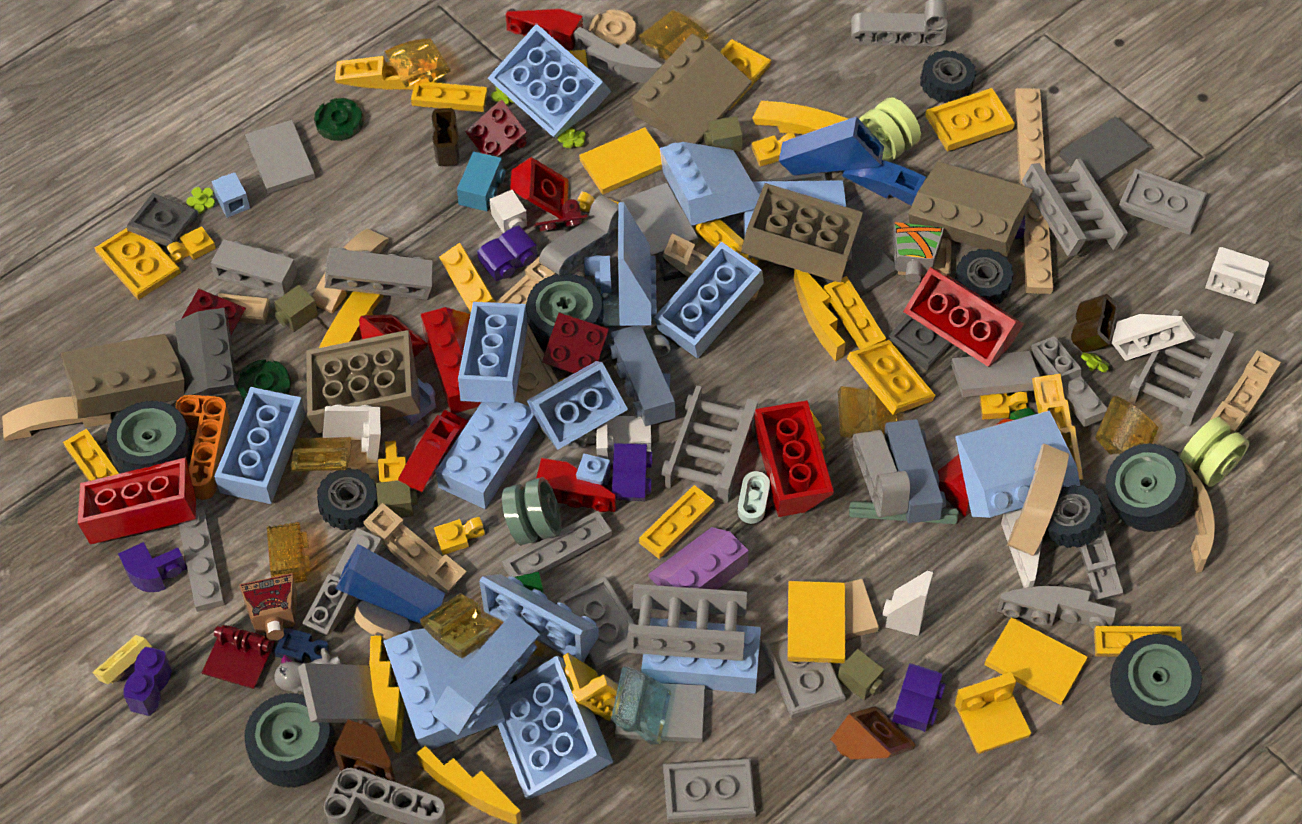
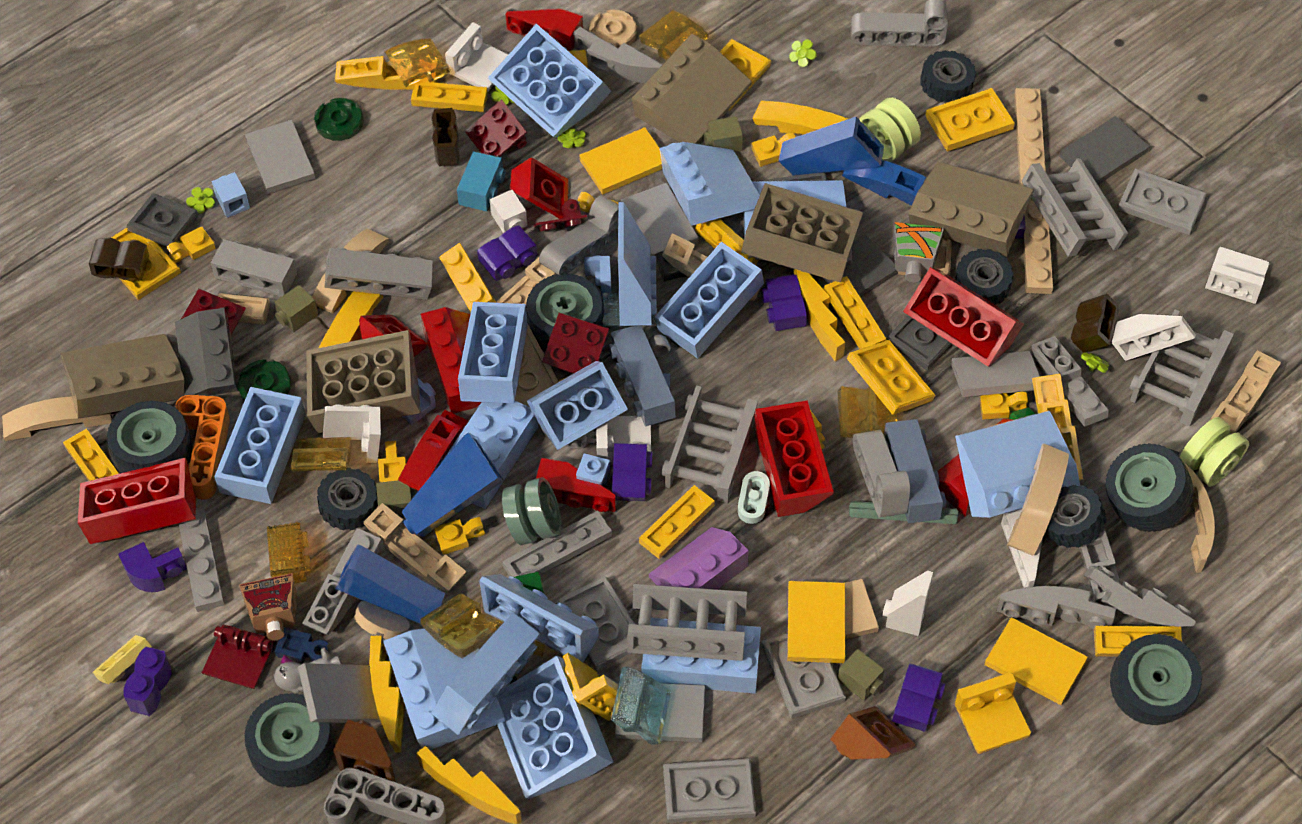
clear yellow slope [1095,396,1159,455] -> none
none -> dark brown brick [89,238,149,281]
none -> blue slope [402,433,504,537]
none -> white bracket [445,22,508,91]
none -> dark purple brick [761,274,807,331]
none -> lime plant [789,39,817,67]
none -> light grey slope [1084,566,1196,627]

